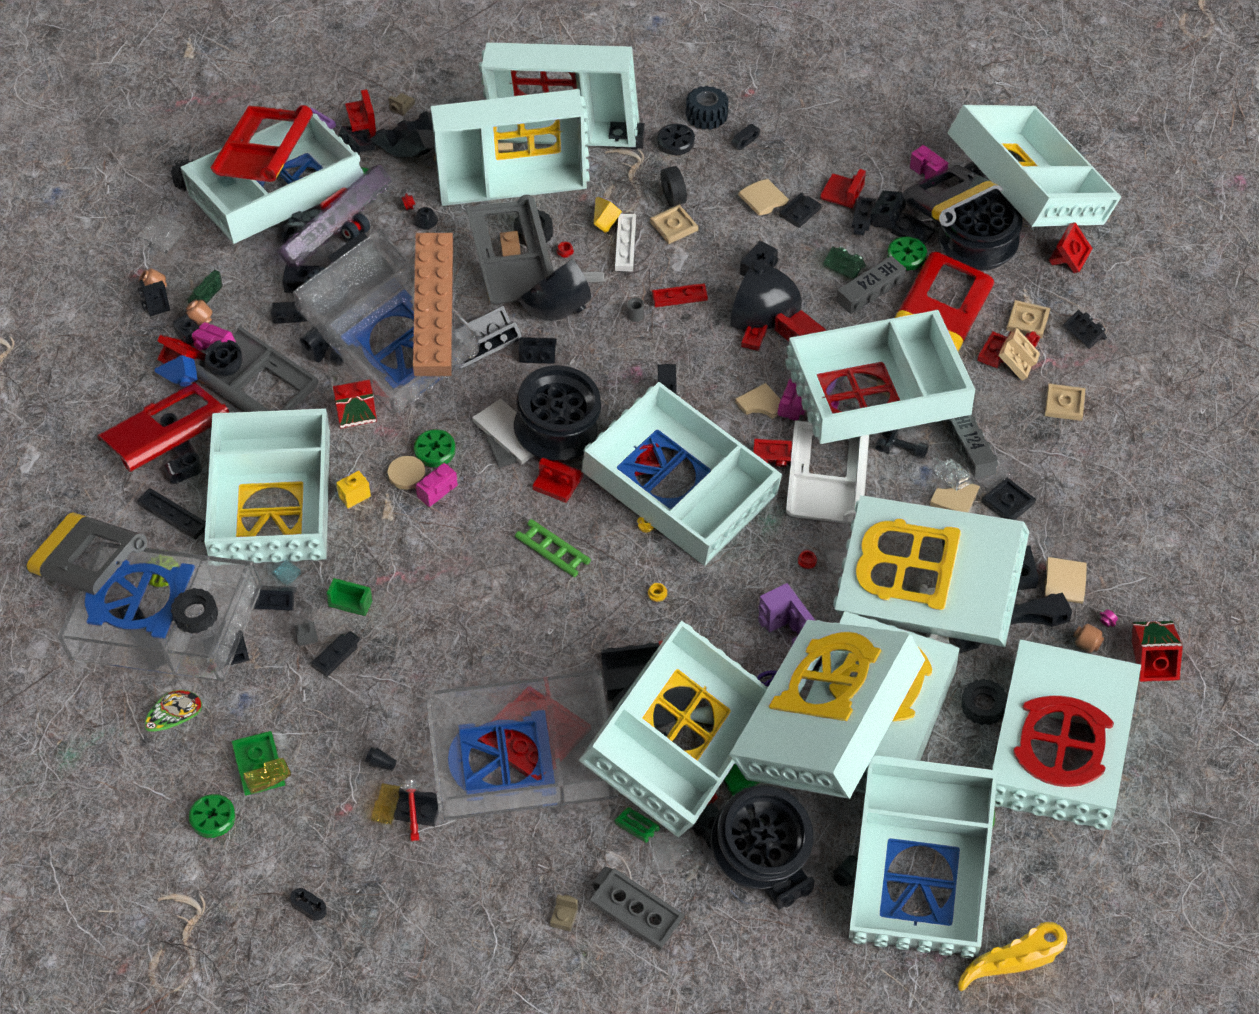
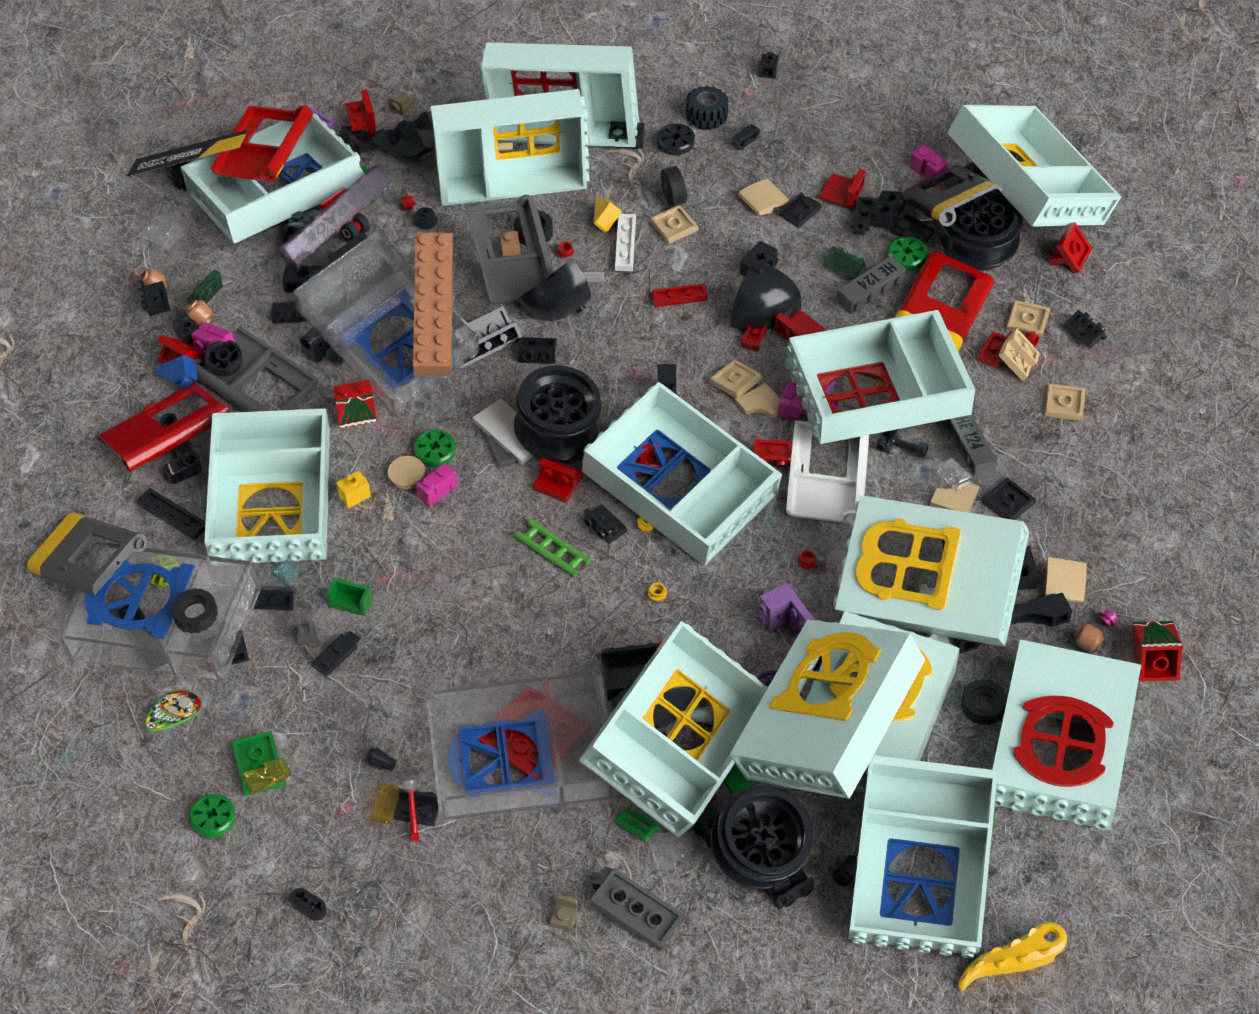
dark grey beam [628,298,644,322] -> none
none -> black sticker [127,130,248,177]
none -> black bracket [584,504,627,544]
none -> tan tile [709,359,762,399]
none -> black brick [759,52,779,79]

